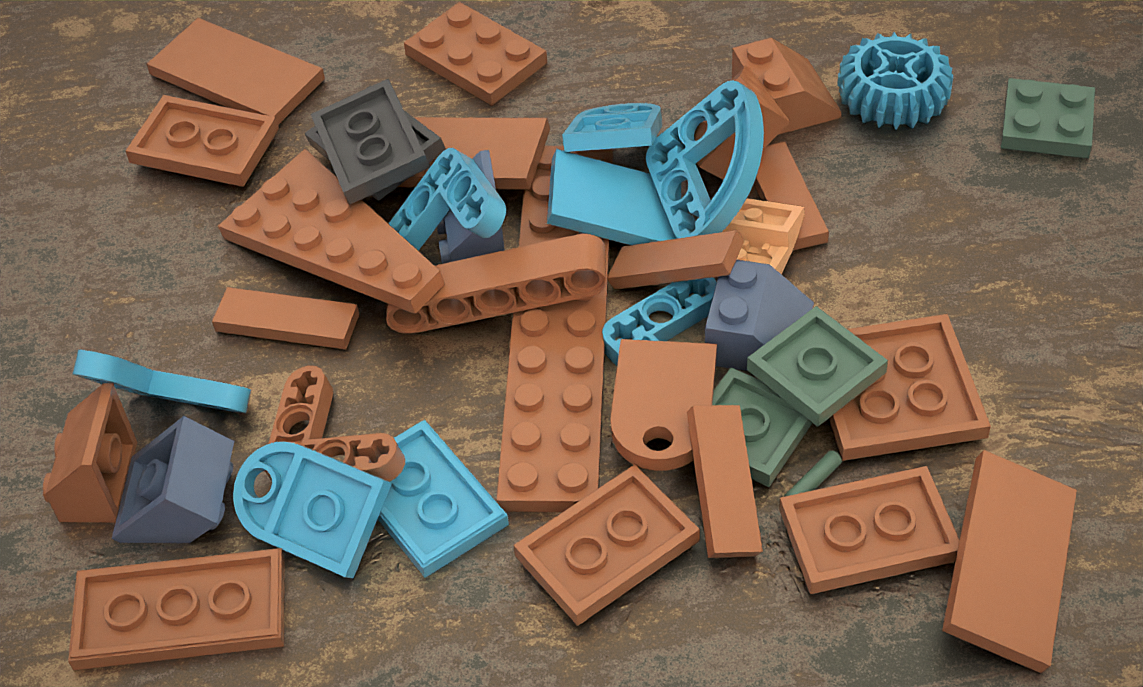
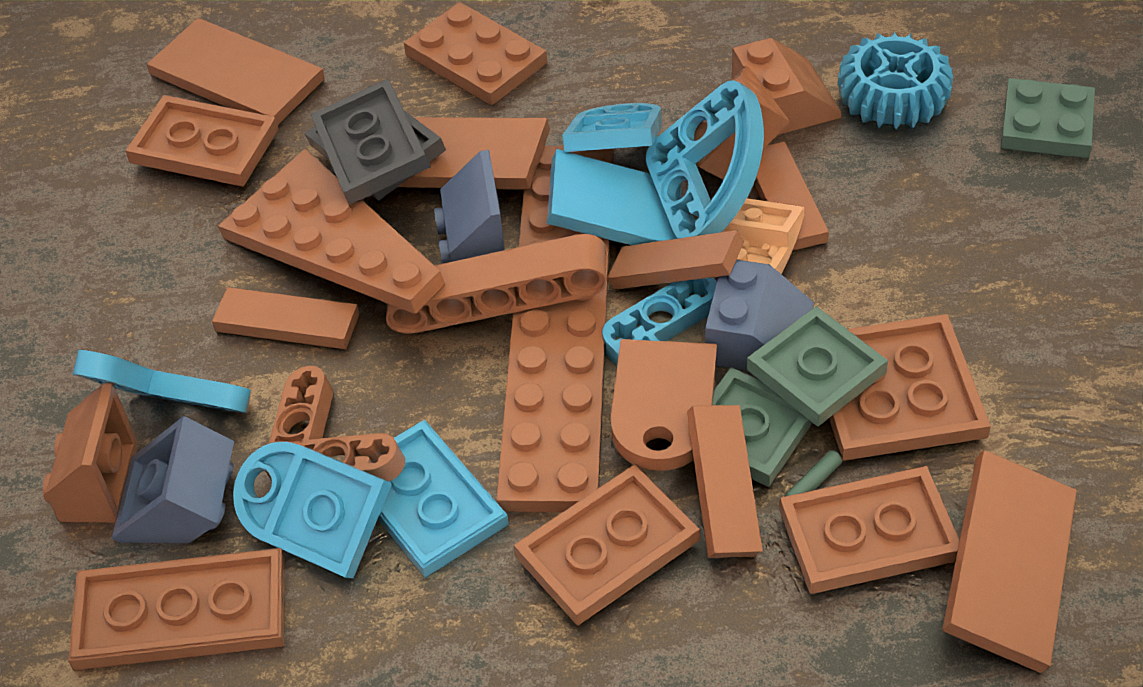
medium azure beam [388,148,506,251] -> none

